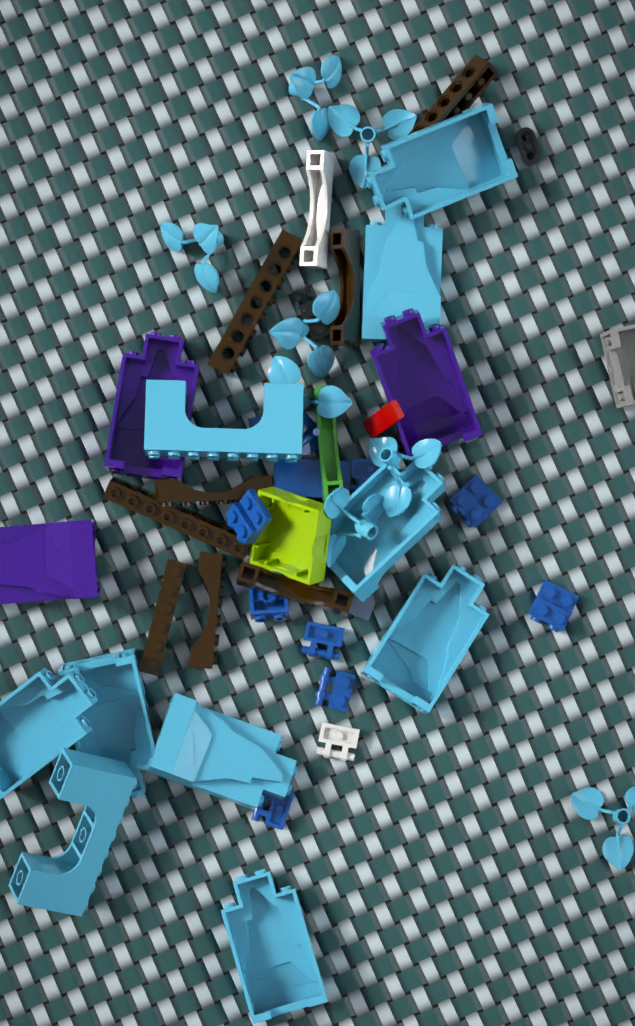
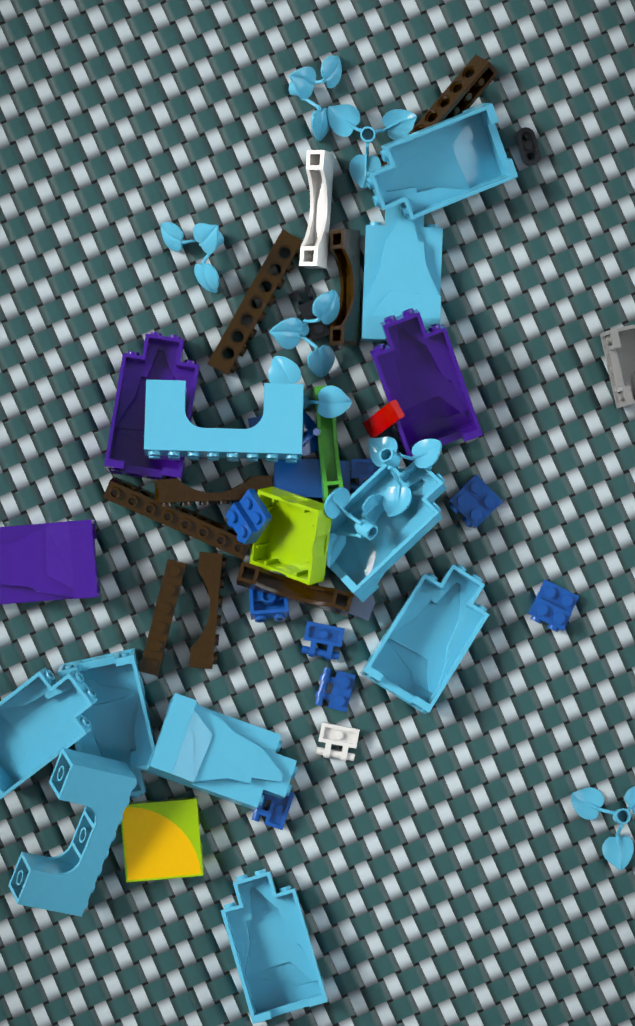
none -> yellow tile [121,796,204,882]

